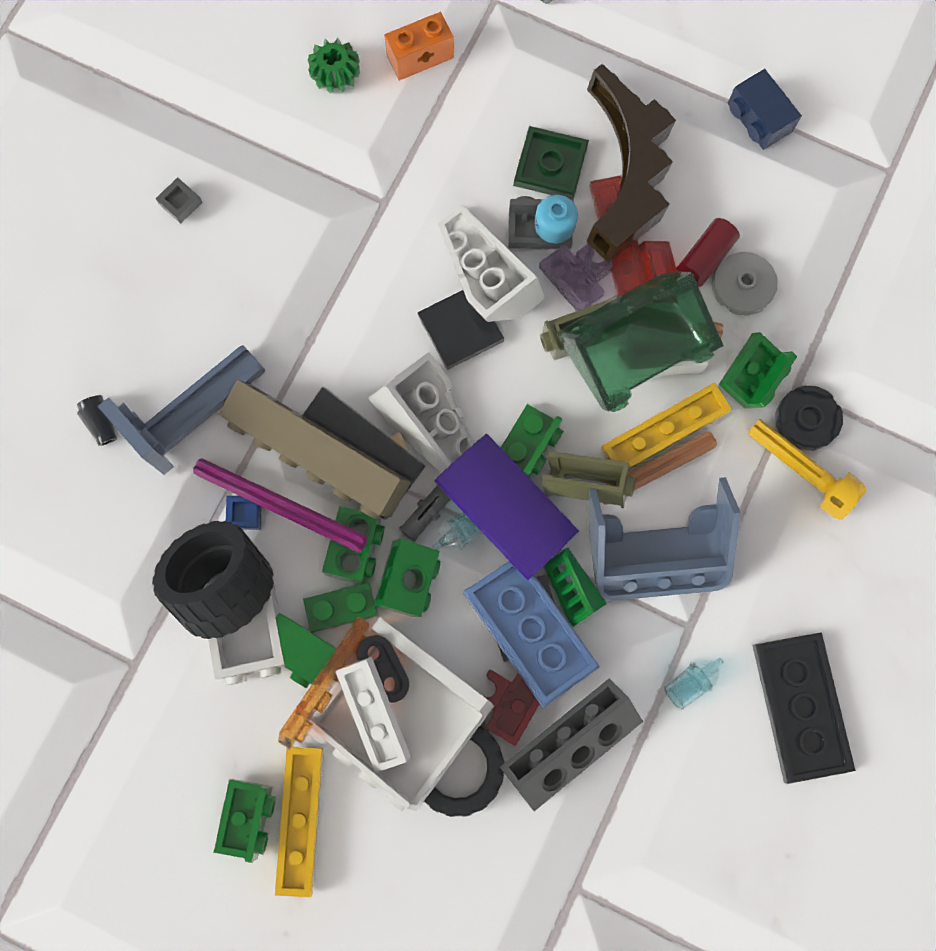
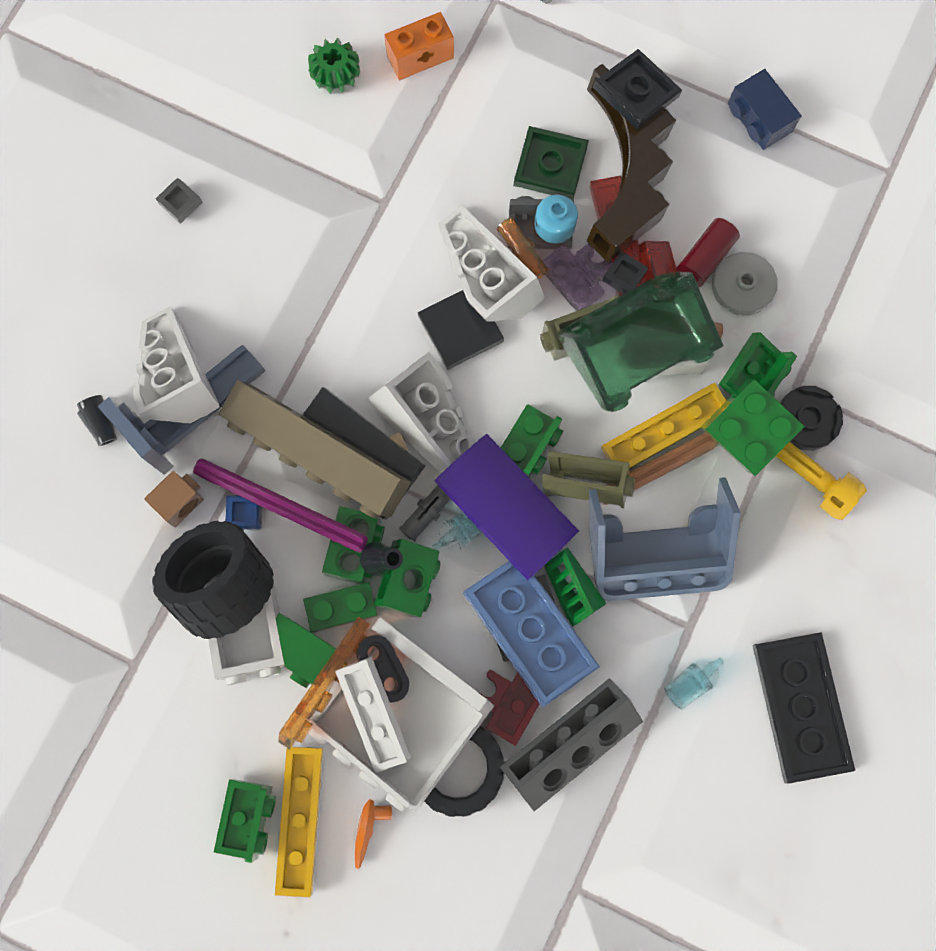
none -> white wedge [133,306,220,424]
none -> medium nougat brick [144,470,204,528]
none -> orange bar [355,799,392,869]
none -> black cone [360,541,403,576]
none -> clear orange pin [496,217,550,280]
none -> black tile [593,48,682,129]
none -> black plate [602,251,648,298]
none -> green brick [700,379,805,476]

